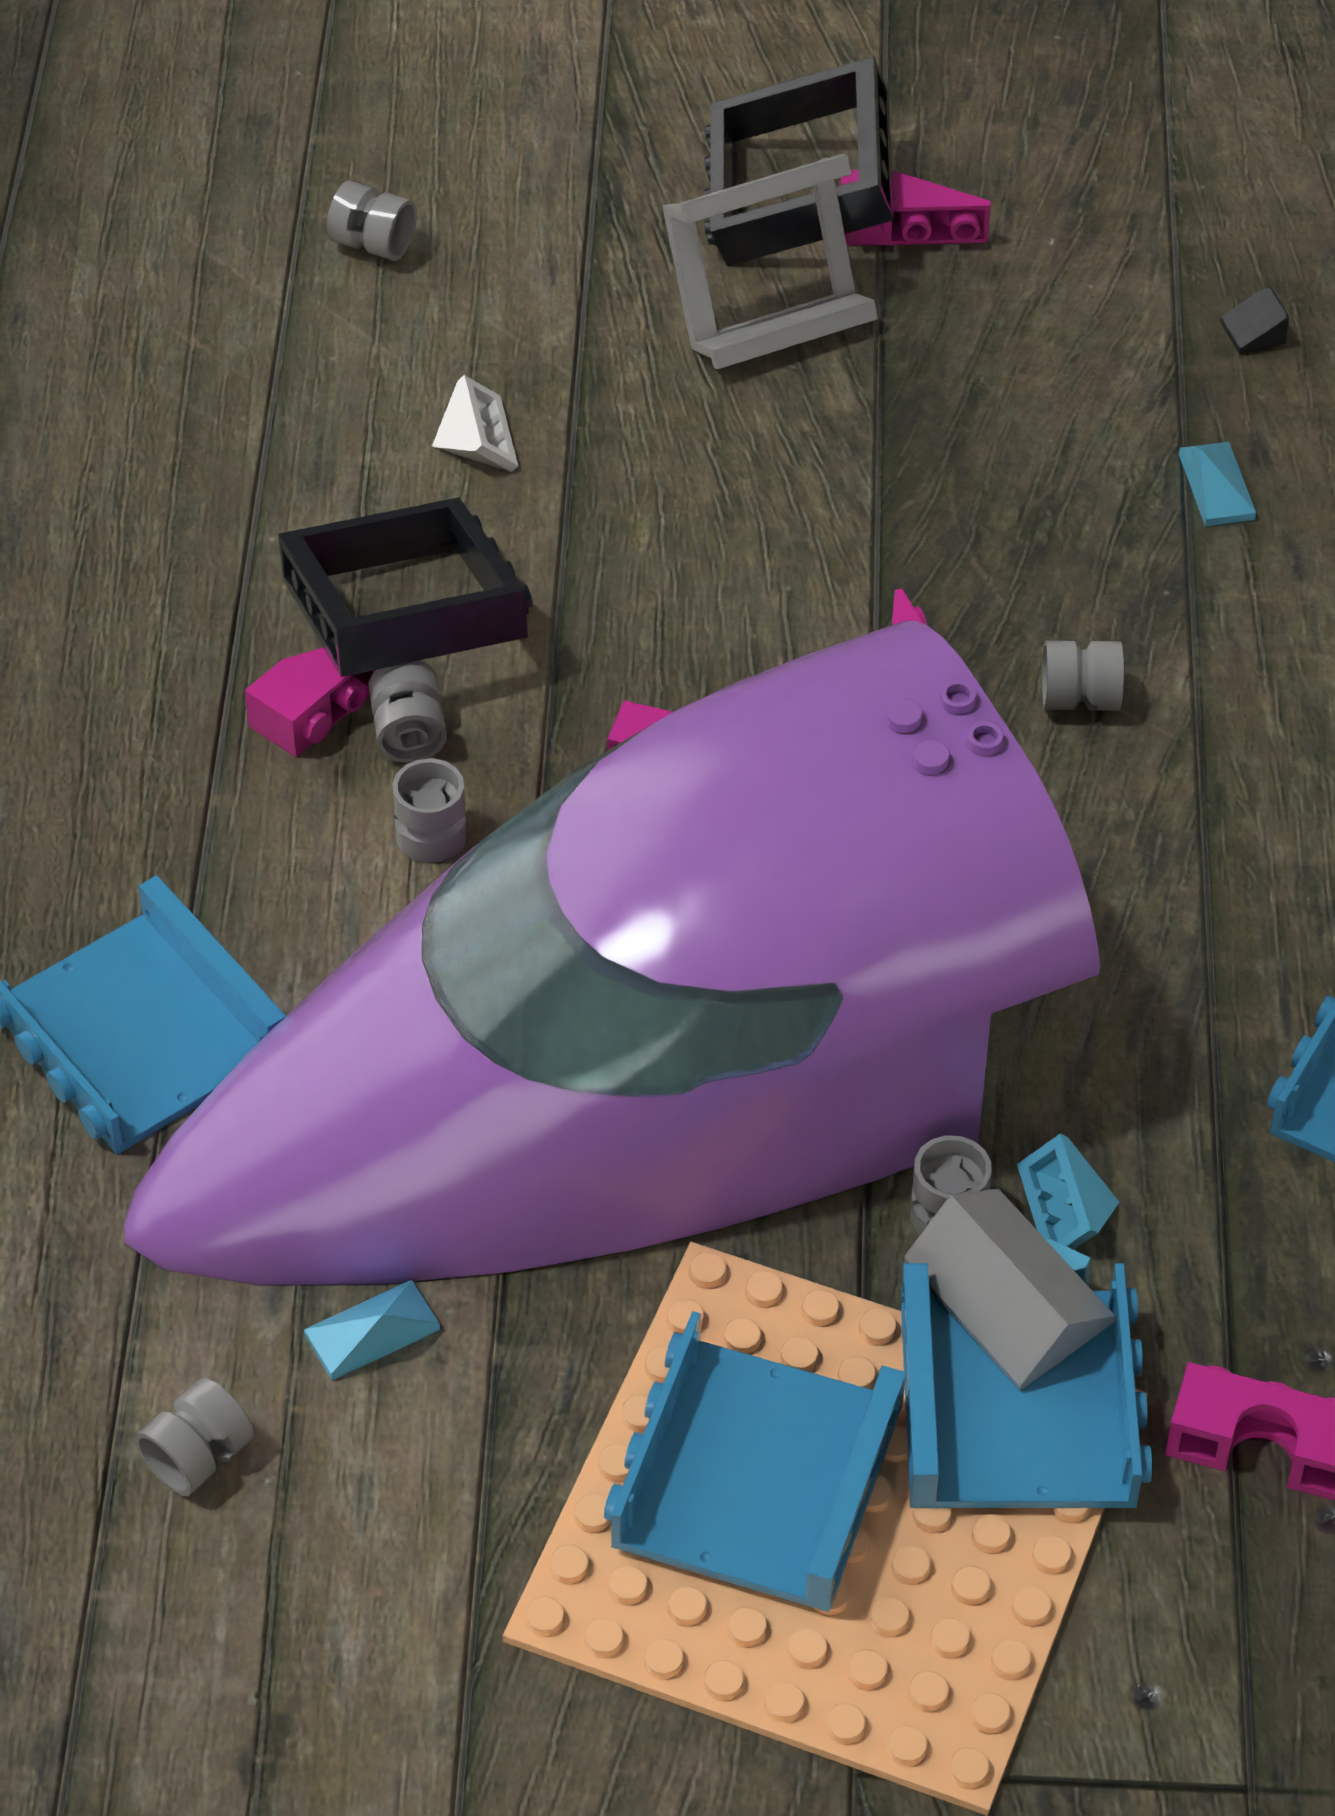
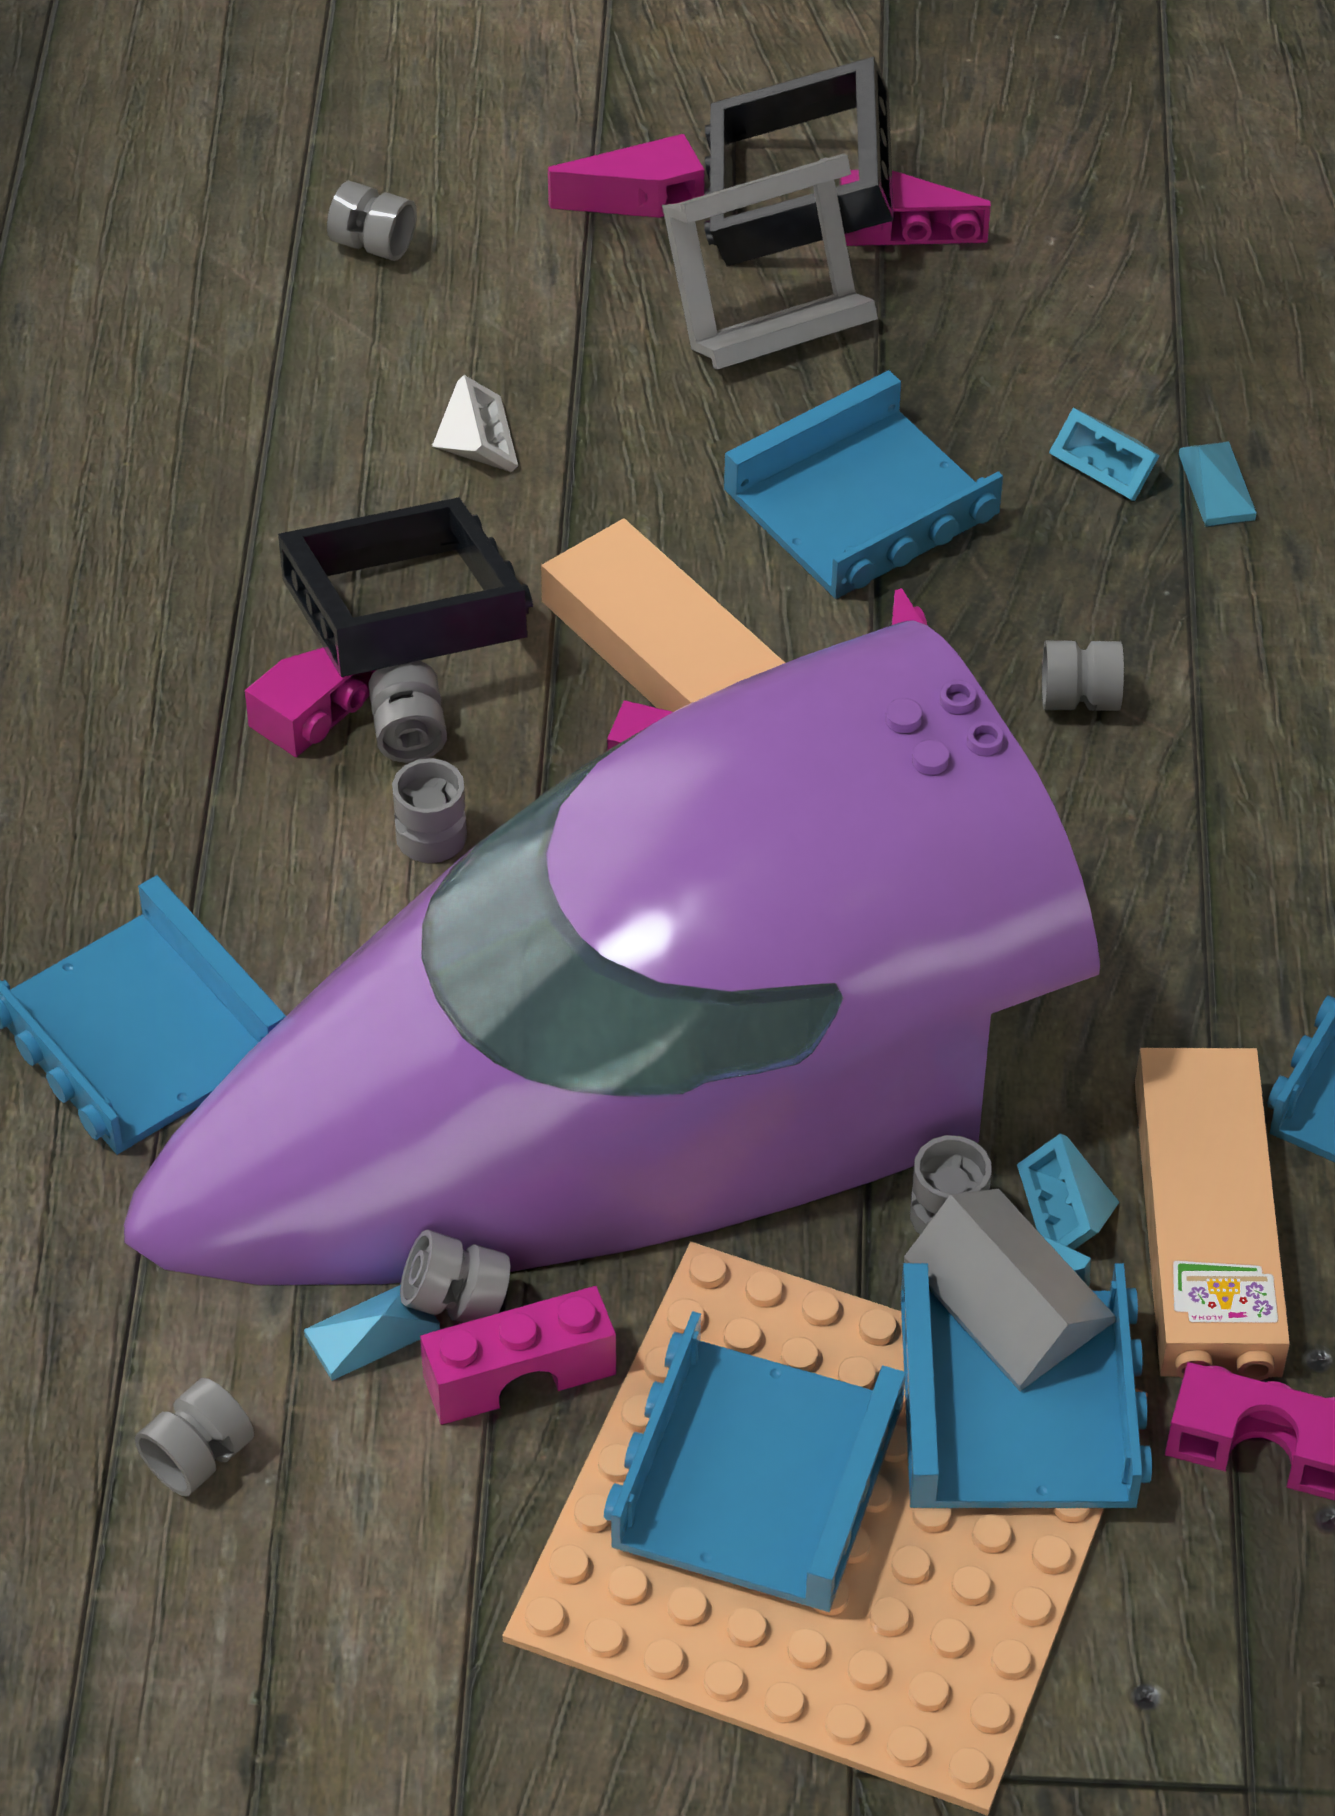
black slope [1220,286,1289,354] -> none
none -> light grey wheel [400,1229,510,1323]
none -> dark pink arch [420,1286,616,1425]
none -> light nougat brick [541,518,785,712]
none -> dark pink slope [548,134,704,218]
none -> dark azure panel [724,370,1003,599]
none -> medium azure slope [1049,408,1160,501]
none -> light nougat brick [1135,1048,1290,1380]

